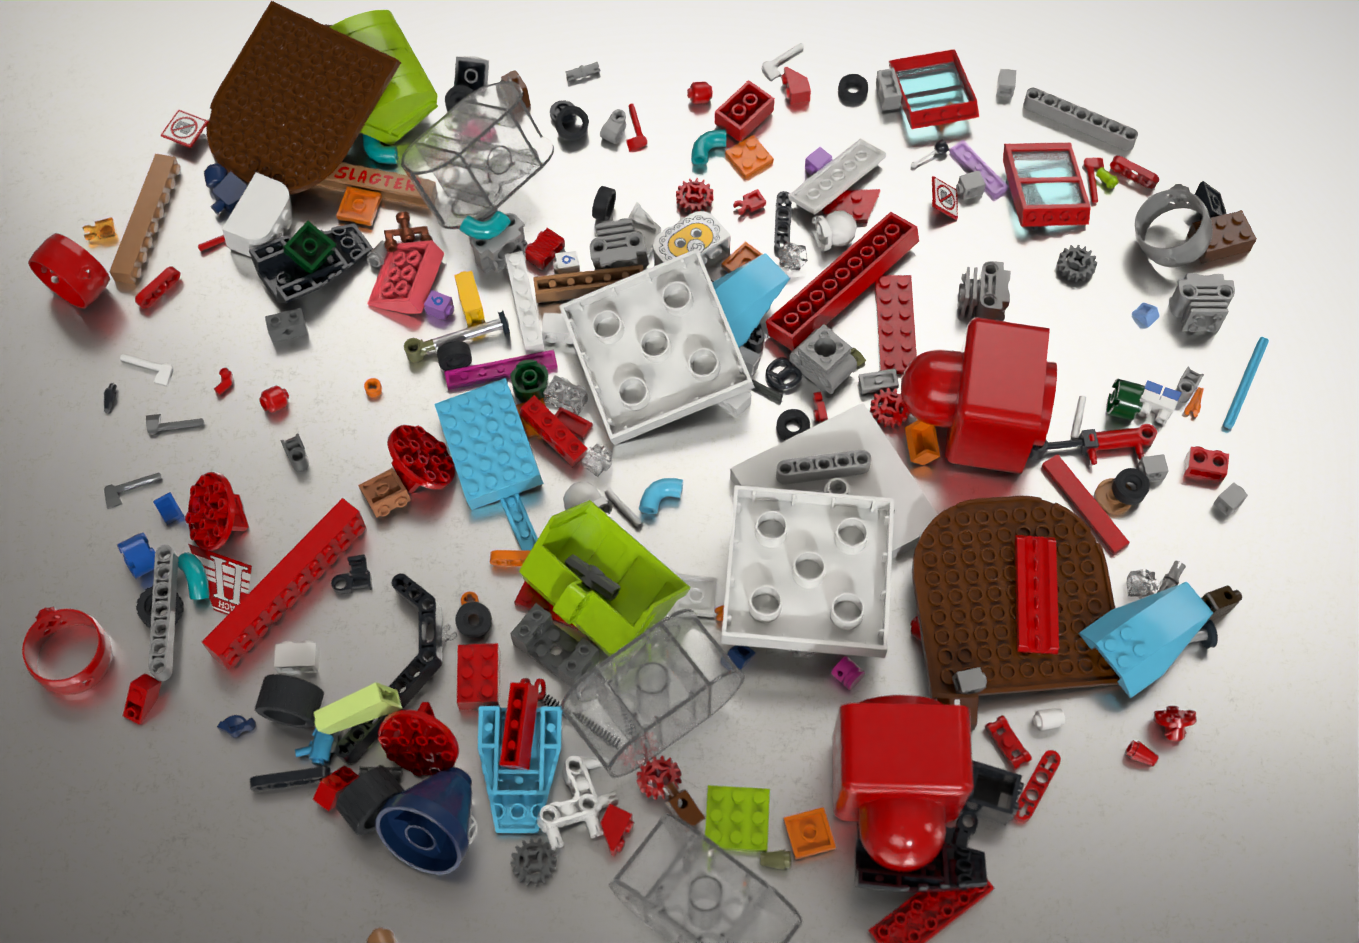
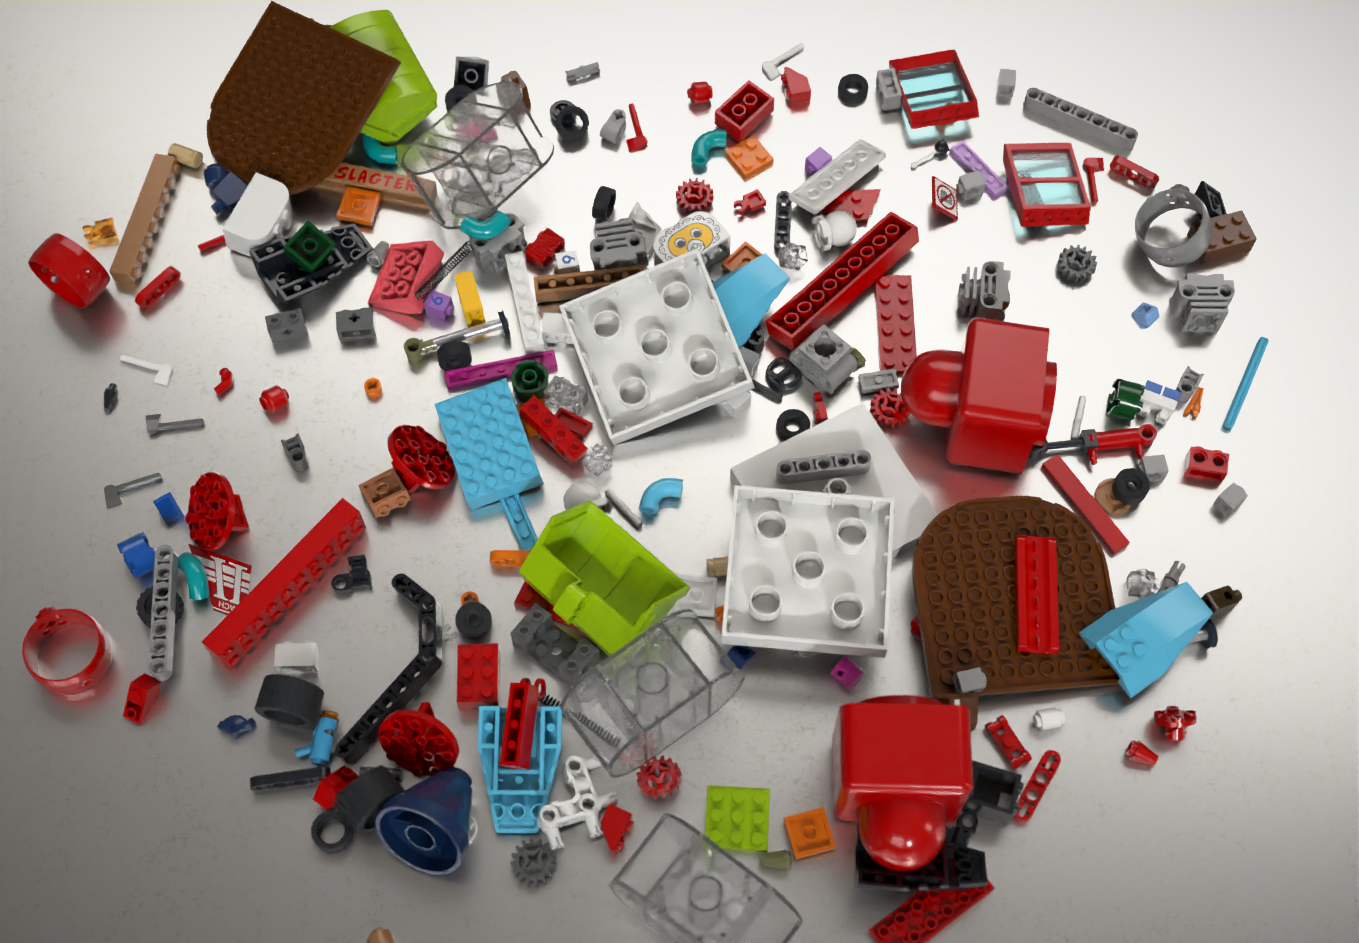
piece [160,109,209,148] -> none
yellowish green slope [313,682,402,735] -> none
copper piece [384,212,433,252] -> none
dark grey piece [564,554,621,601] -> none
reddish brown torso [663,782,705,830] -> none
orange panel [905,420,940,465] -> none
lime pin [1095,167,1119,189] -> none
none -> tan piece [168,143,203,169]
none -> black tyre [311,810,353,853]
none -> dark grey brick [336,307,376,340]
none -> black piece [415,241,473,301]
none -> tan piece [706,555,729,577]

